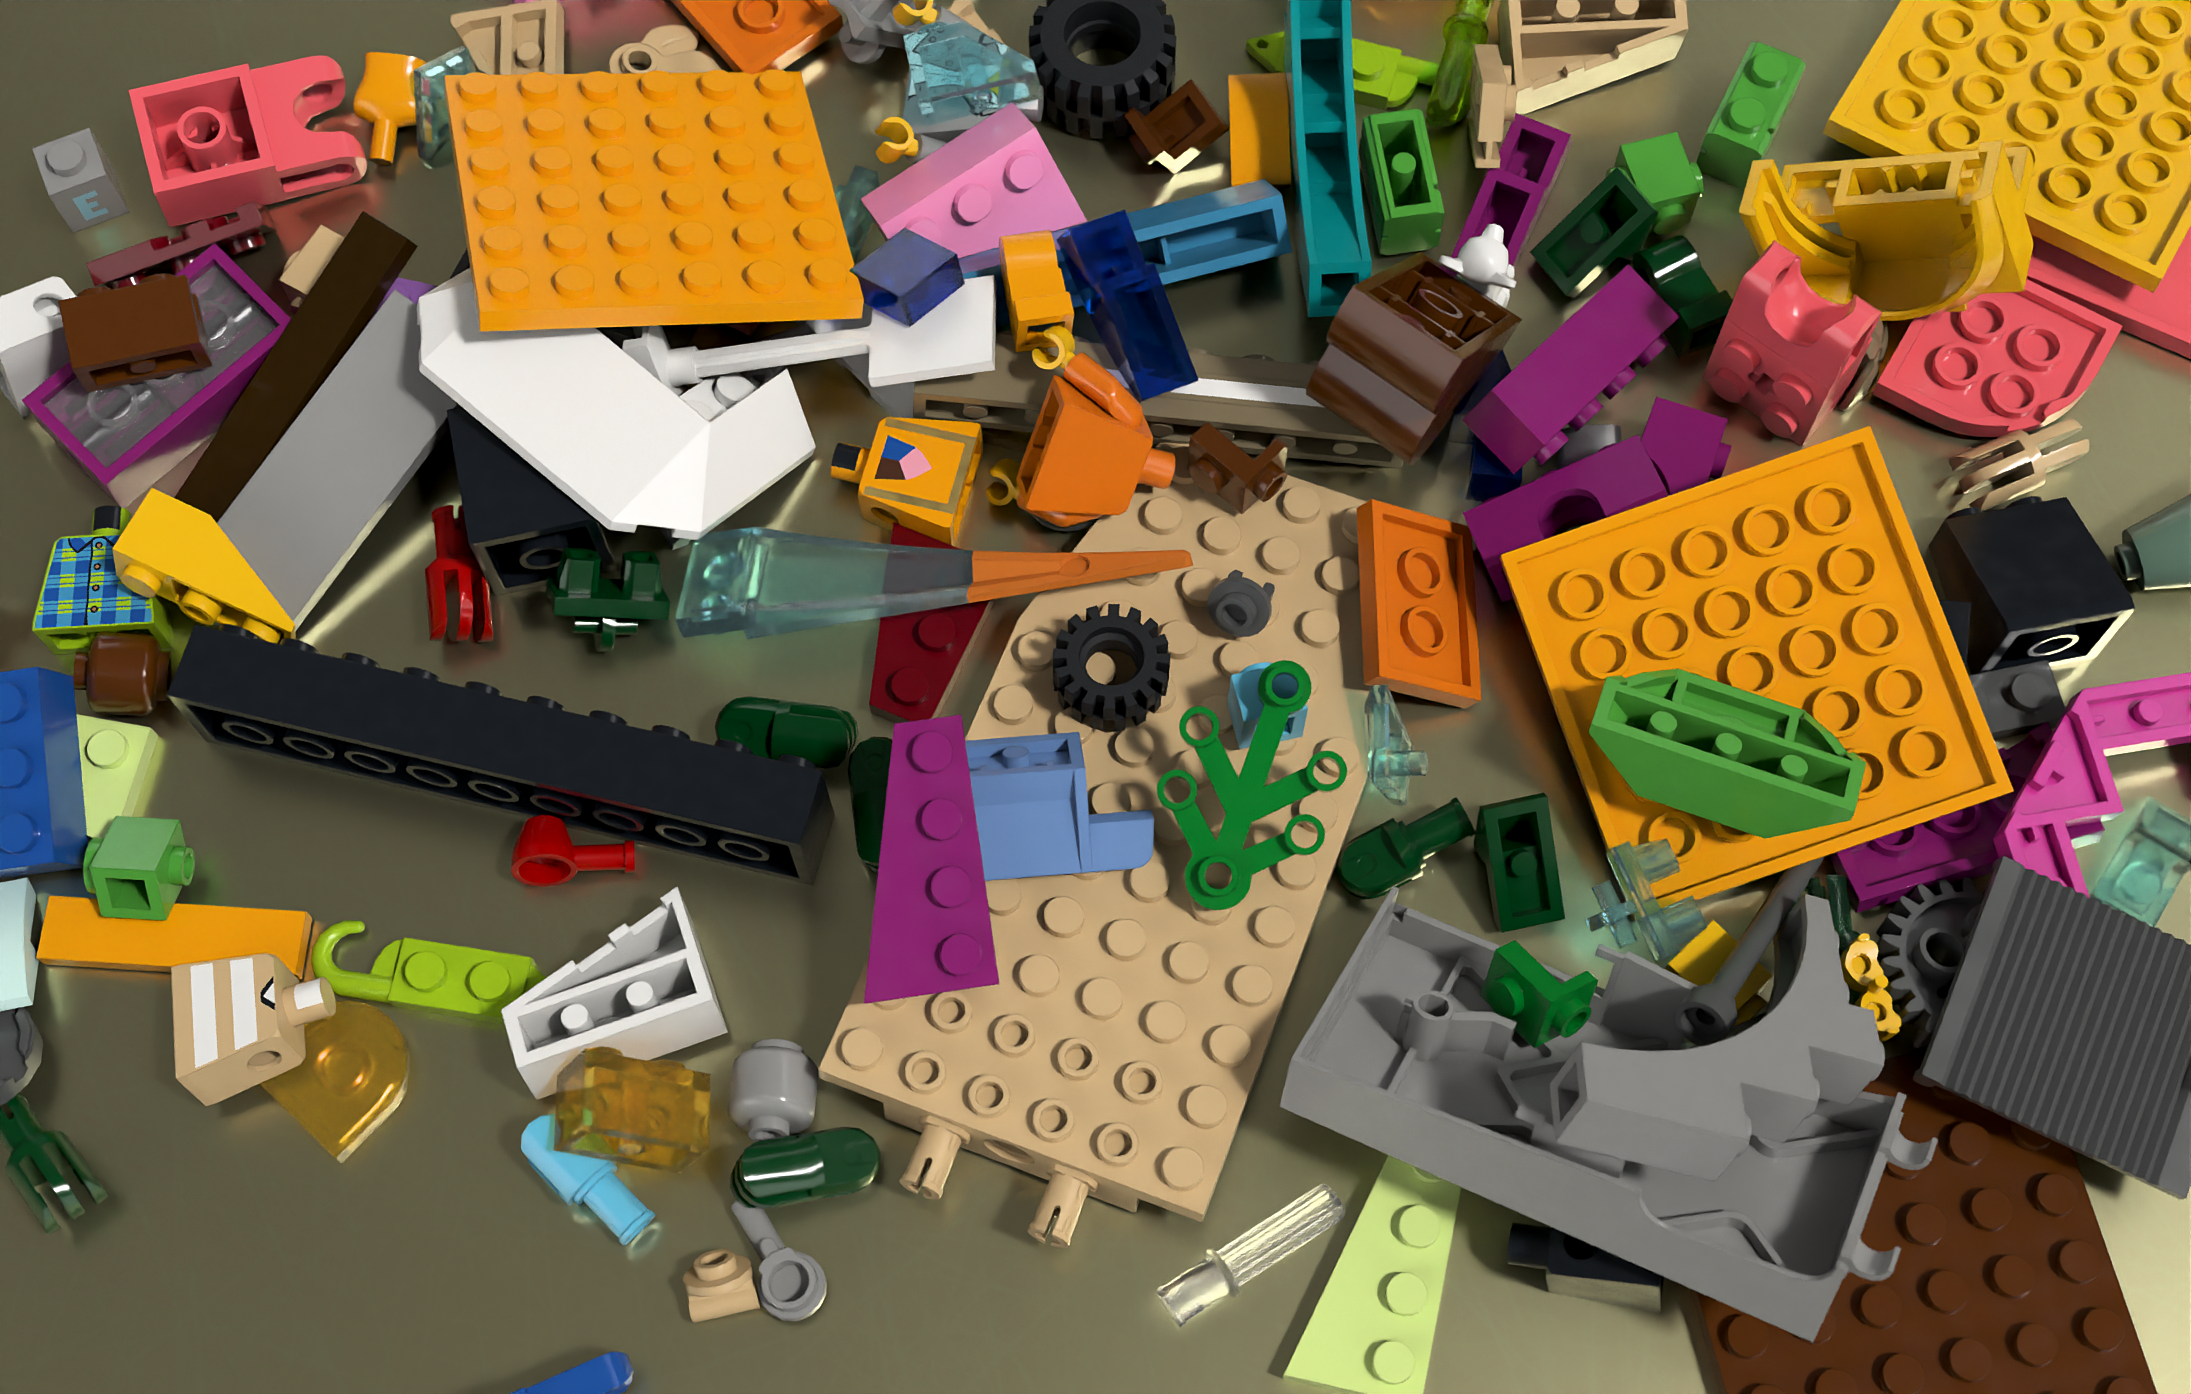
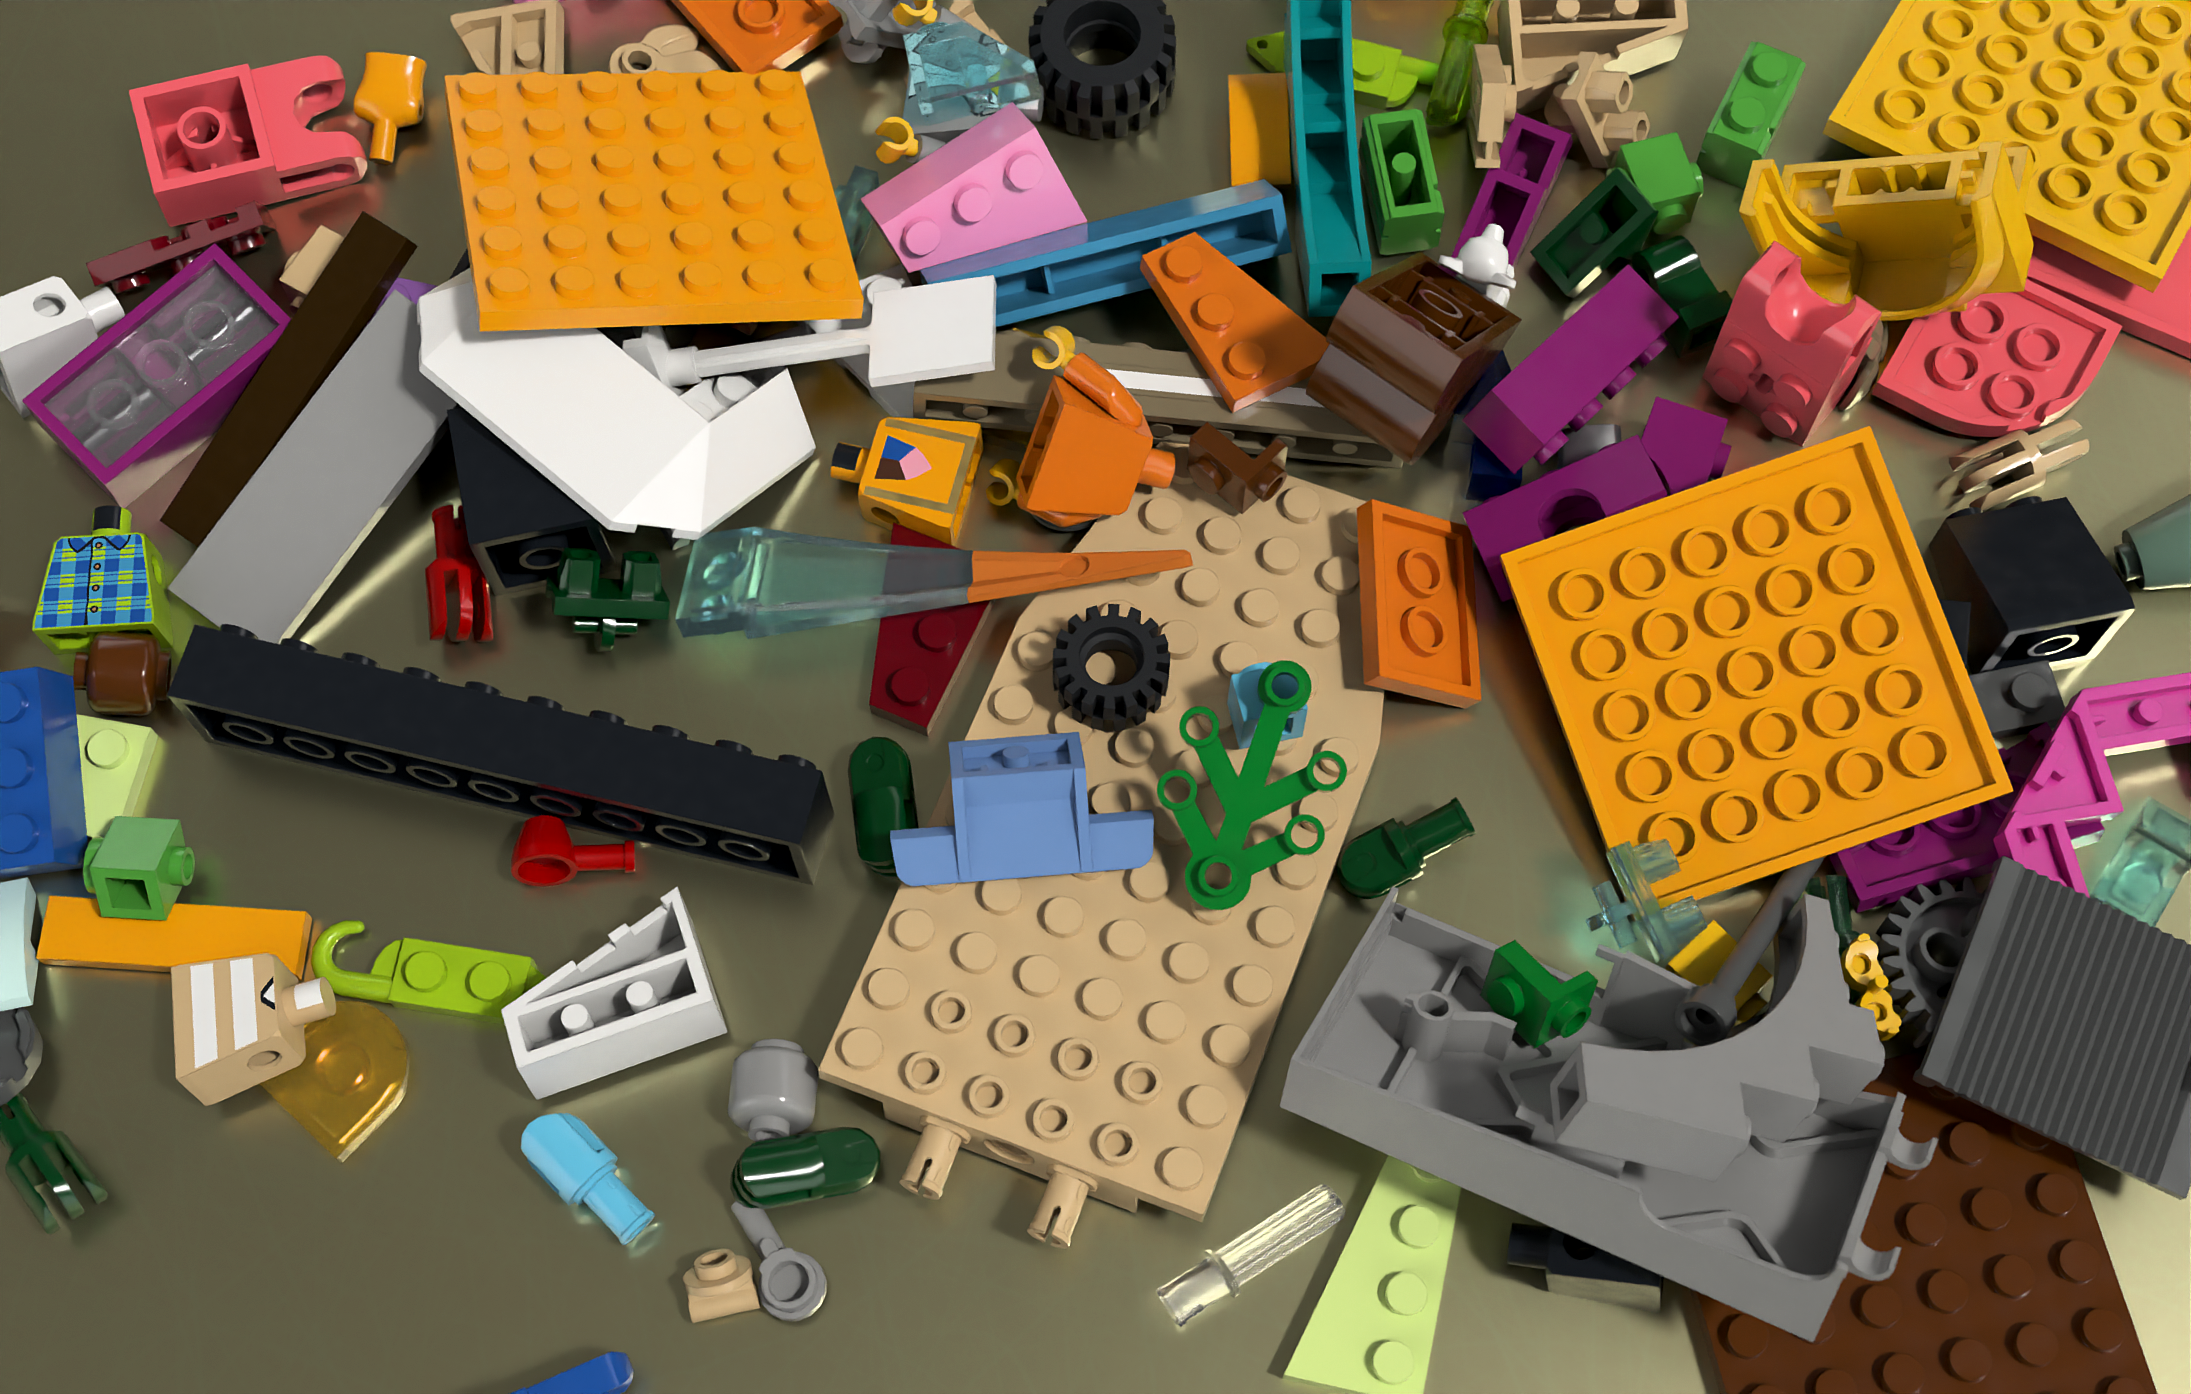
light grey brick [32,128,129,233] -> none
reddish brown brick [58,274,213,393] -> none
yellow slope [112,487,296,644] -> none
clear light blue piece [413,46,476,160] -> none
clear yellow brick [554,1047,710,1174] -> none
dark green arm [715,696,859,769] -> none
clear blue piece [849,228,965,327] -> none
magenta wing [864,715,1000,1004] -> none
light orange leg [999,230,1074,353] -> none
clear blue slope [1057,210,1199,403] -> none
reddish brown bracket [1124,79,1230,174] -> none
dark grey plate [1208,570,1275,637] -> none
clear light blue piece [1364,684,1428,805] -> none
dark green slope [1473,792,1565,933] -> none
bright green wedge [1588,669,1866,839] -> none
none -> orange wing [1139,232,1329,413]
none -> tan hips [1544,52,1650,168]

